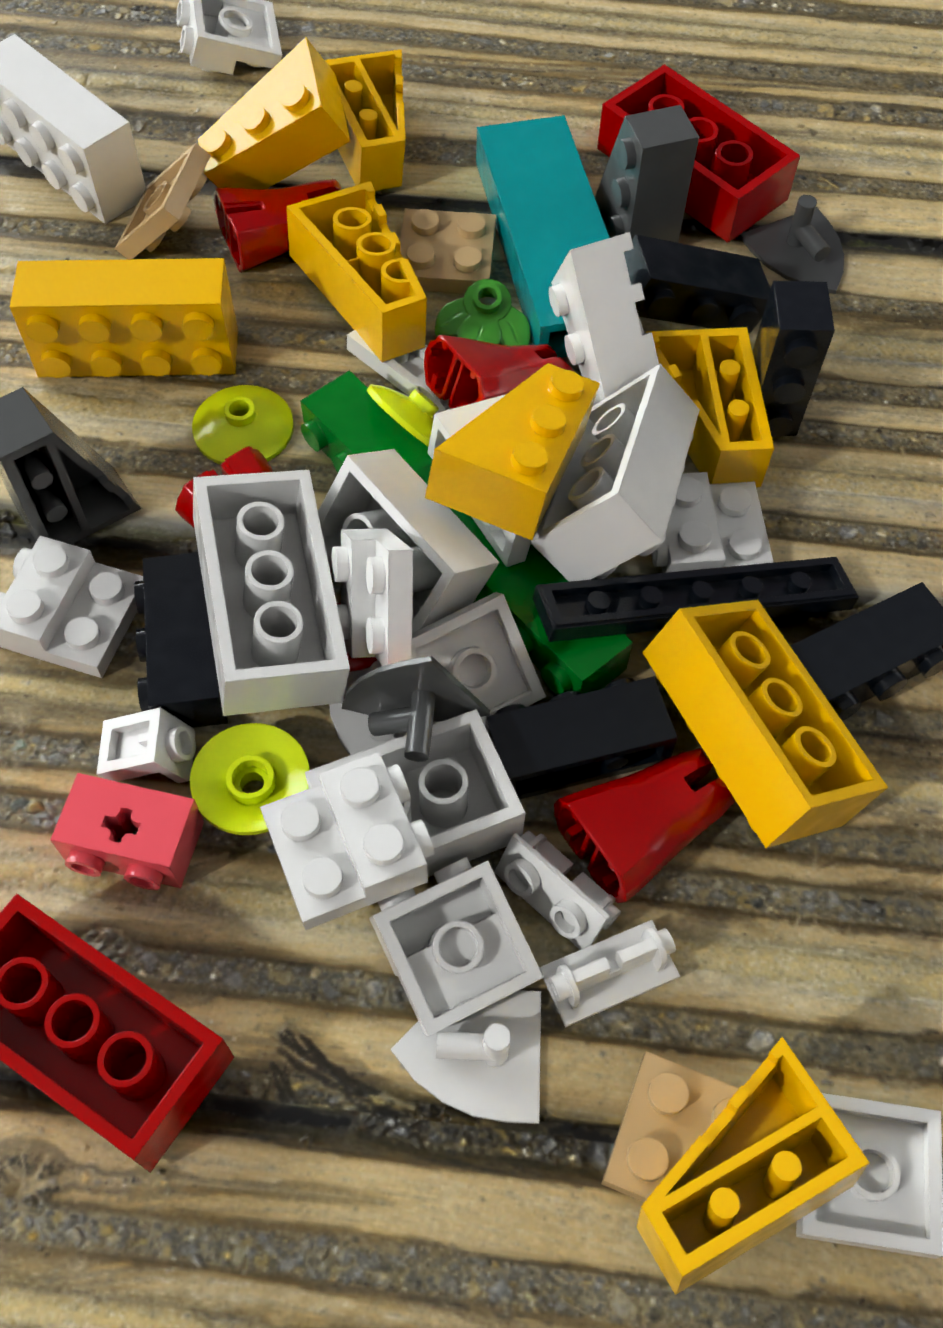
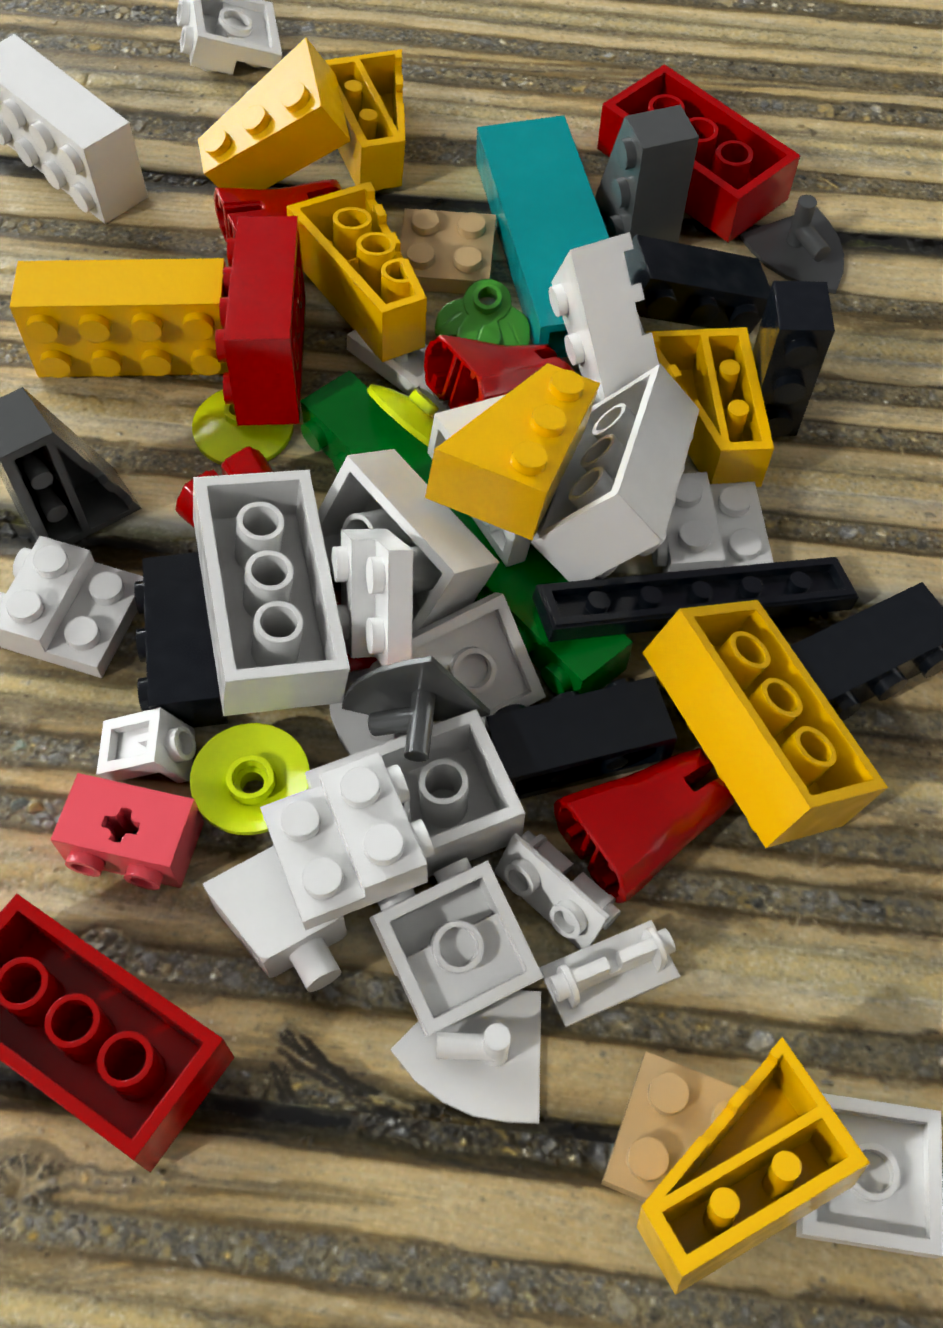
tan plate [115,143,211,259] -> none
none -> white torso [202,846,347,992]
none -> red brick [215,216,306,426]

